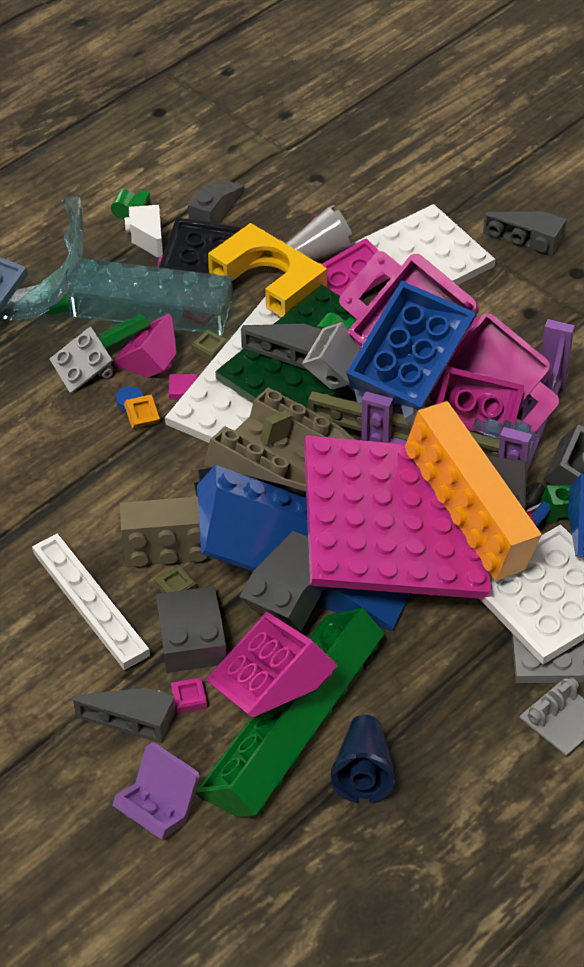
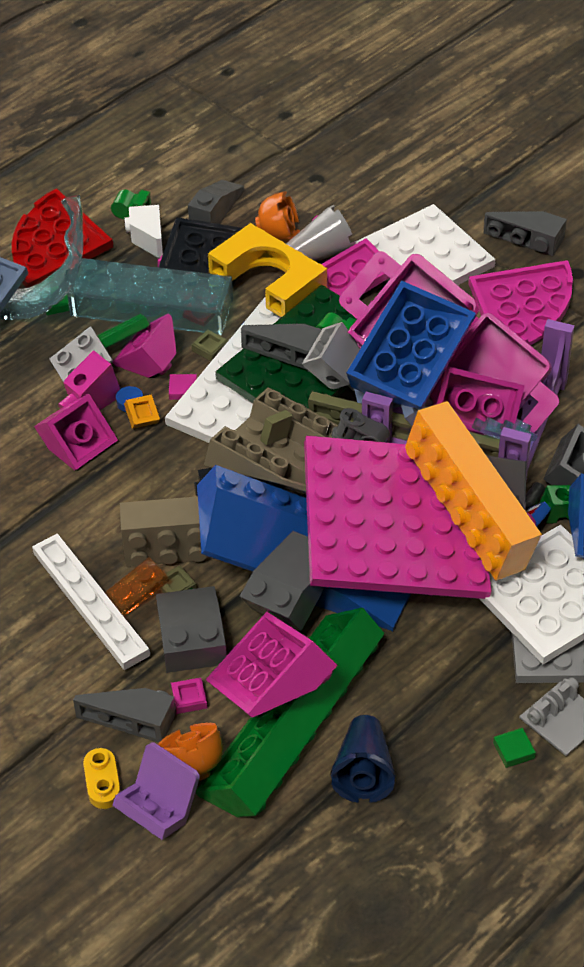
none -> red plate [11,188,113,291]
none -> dark pink slope [34,394,118,470]
none -> dark pink torso [58,350,120,410]
none -> yellow plate [83,748,120,809]
none -> clear orange plate [105,557,169,617]
none -> orange cylinder [158,723,223,781]
none -> orange cylinder [255,191,300,243]
none -> dark grey piece [331,408,390,443]
none -> dark pink plate [468,260,573,345]
none -> green tile [493,728,536,768]

